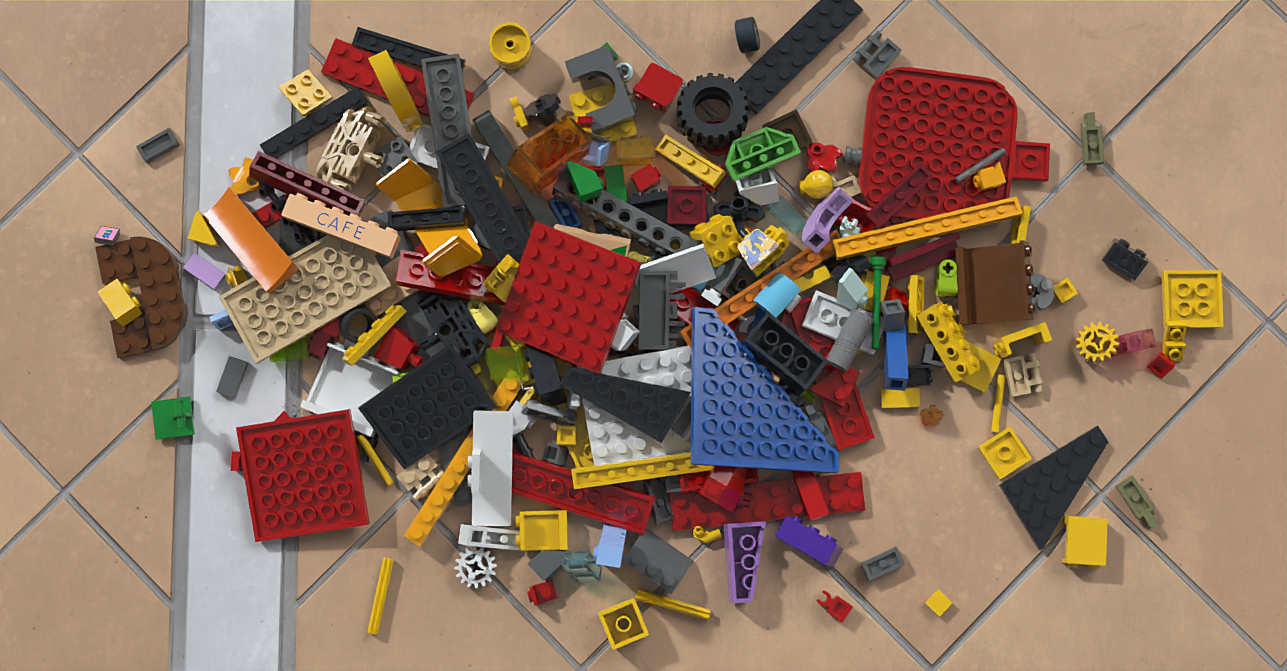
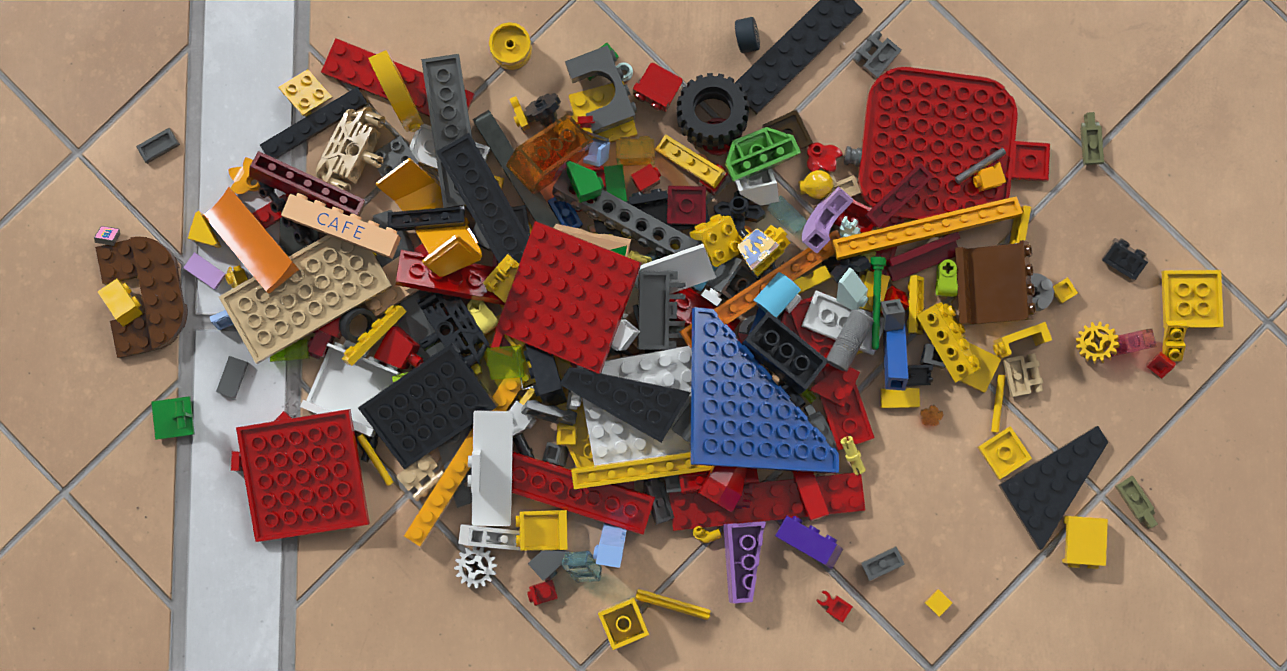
black plate [352,27,466,72] -> none
yellow axle [367,557,394,635] -> none
dark grey slope [623,528,693,594] -> none
none -> light yellow pin [841,436,866,475]

